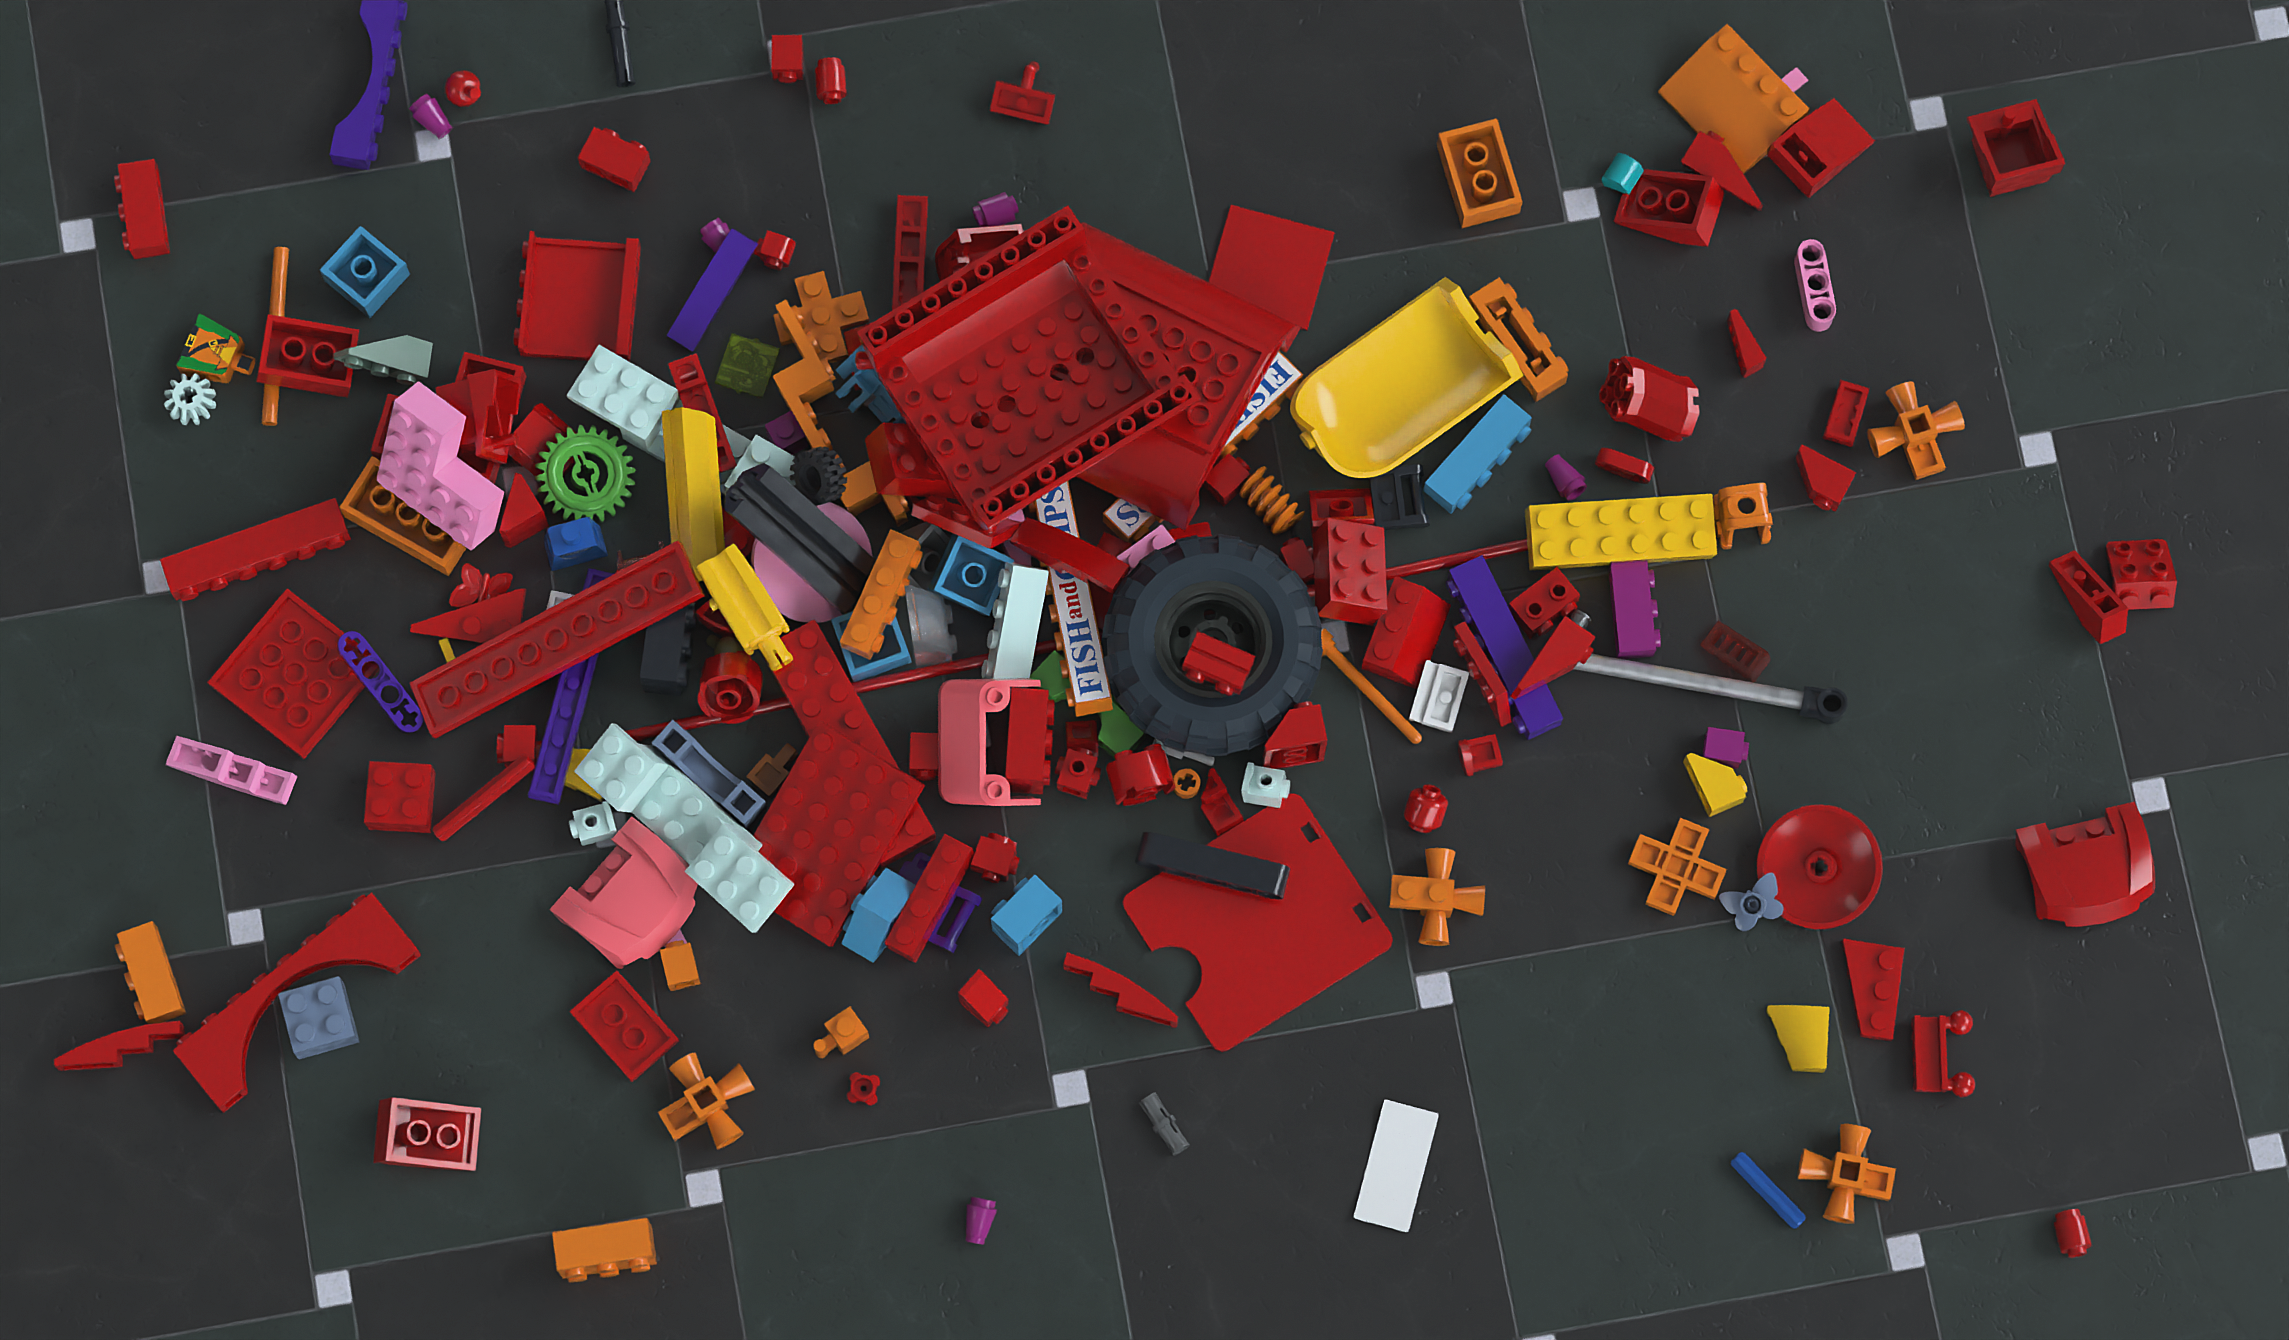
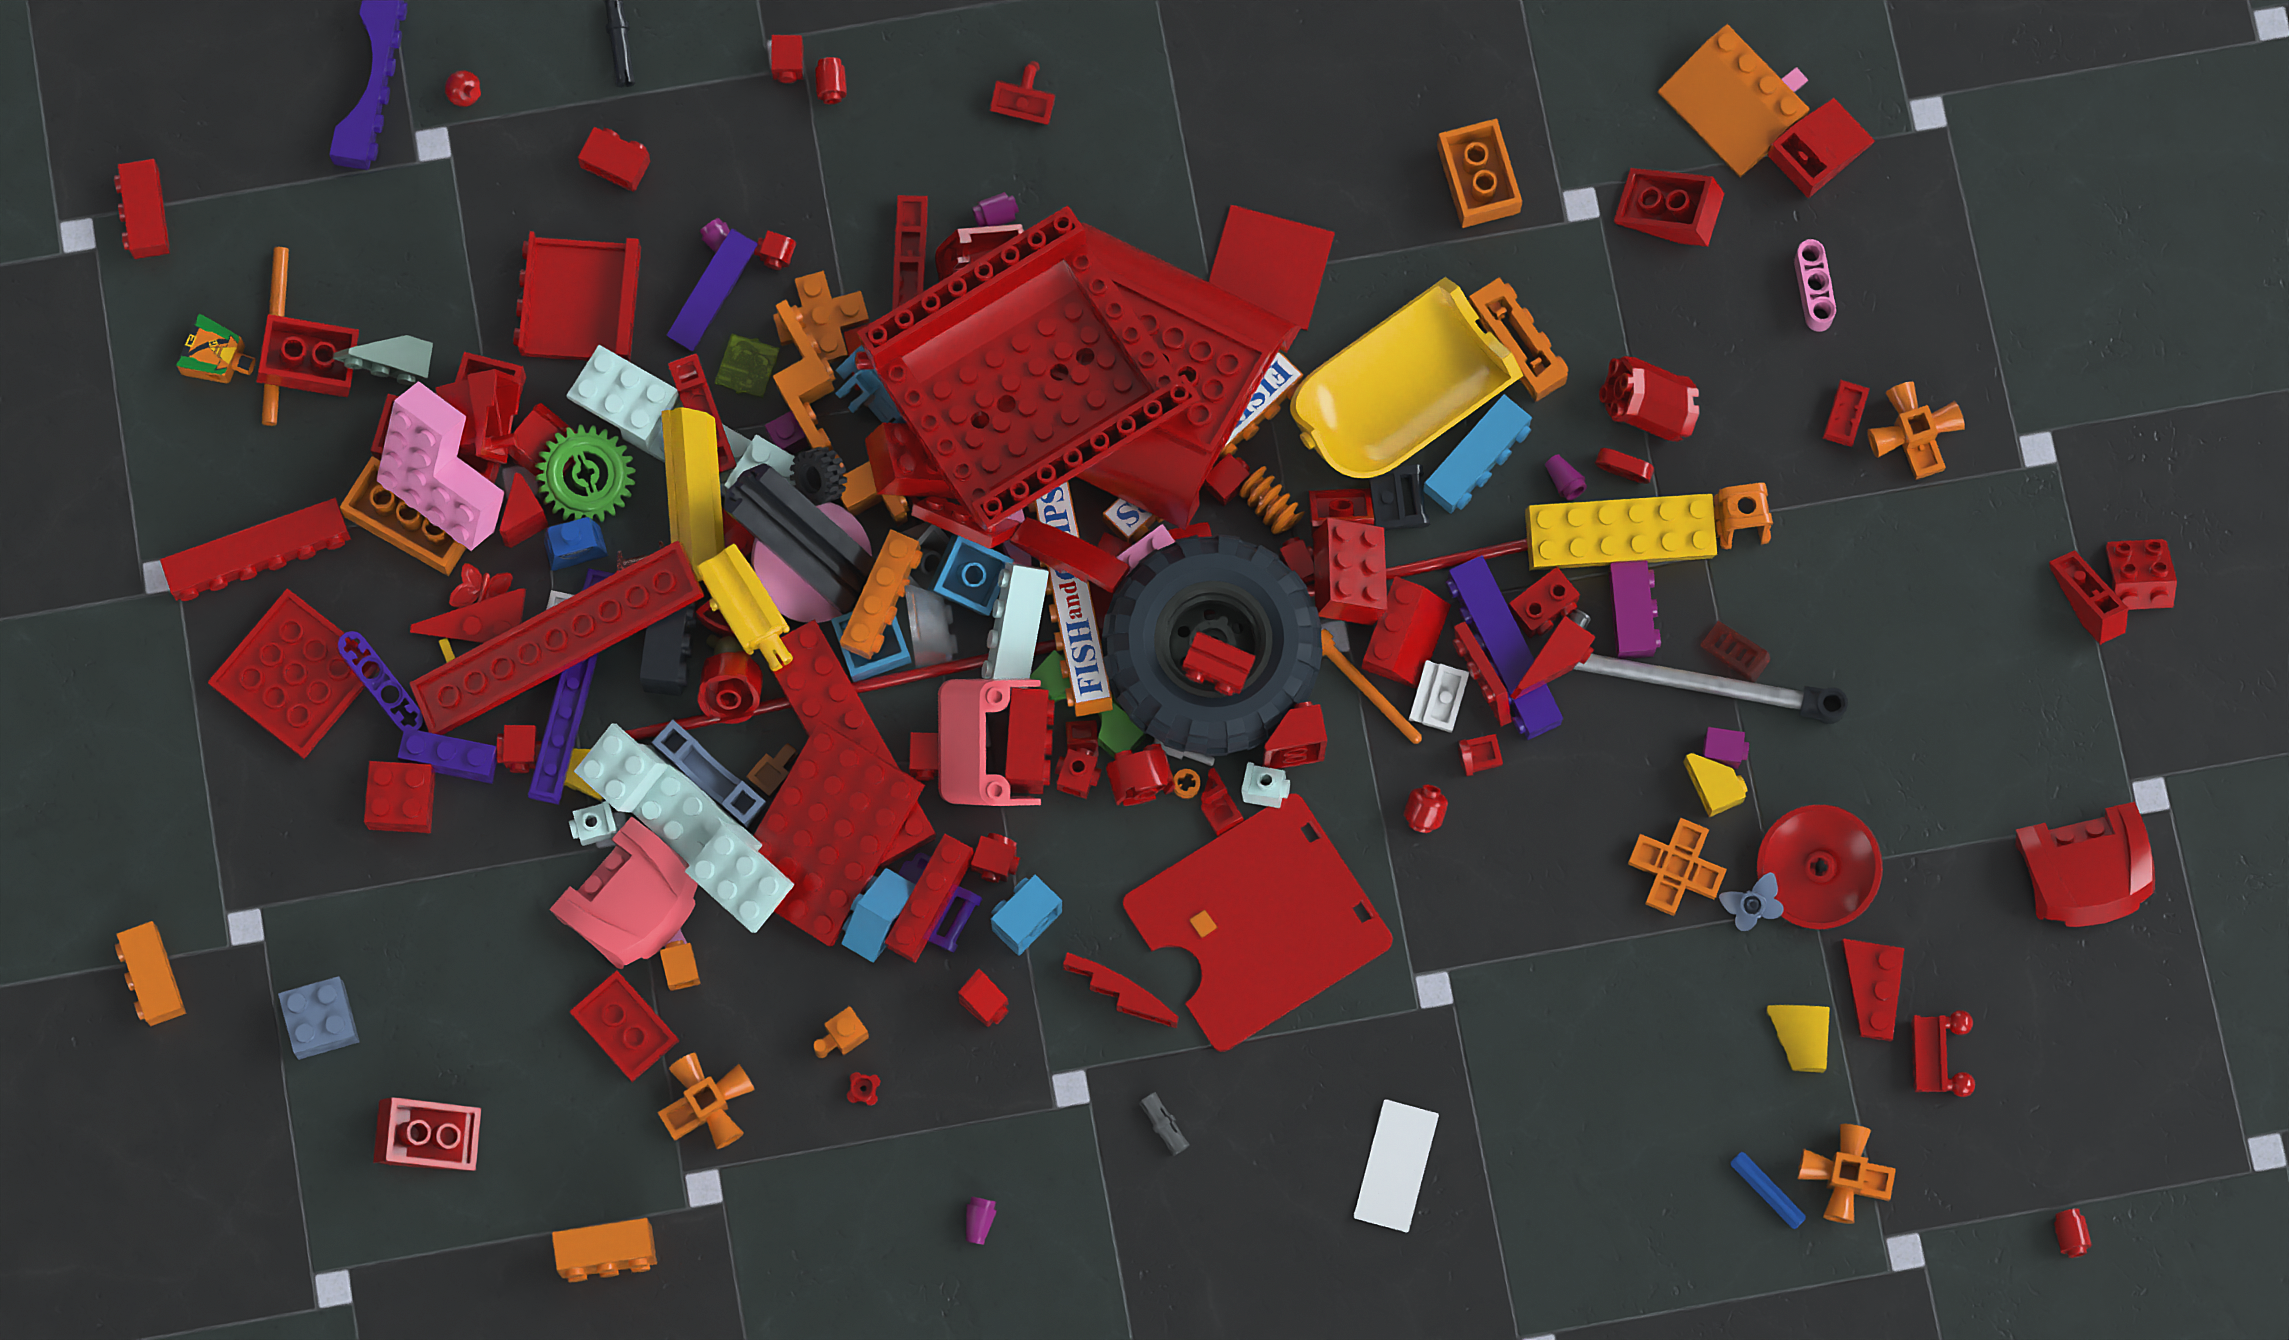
red slope [54,1020,185,1071] -> none
light aqua gear [164,373,216,425] -> none
bright pink slope [166,736,297,805] -> none
red arch [173,892,421,1113] -> none
dark azure brick [320,226,410,319] -> none
magenta cone [409,94,453,140] -> none
red axle [433,754,535,841] -> none
black beam [1135,832,1291,900] -> none
orange brick [1390,848,1485,946] -> none
teal brick [1601,153,1644,195] -> none
red slope [1681,130,1763,211] -> none
red slope [1727,309,1766,378] -> none
red slope [1795,444,1856,511] -> none
red piece [1967,99,2065,197] -> none
none -> dark purple brick [397,728,497,784]
none -> orange window [1189,910,1217,938]

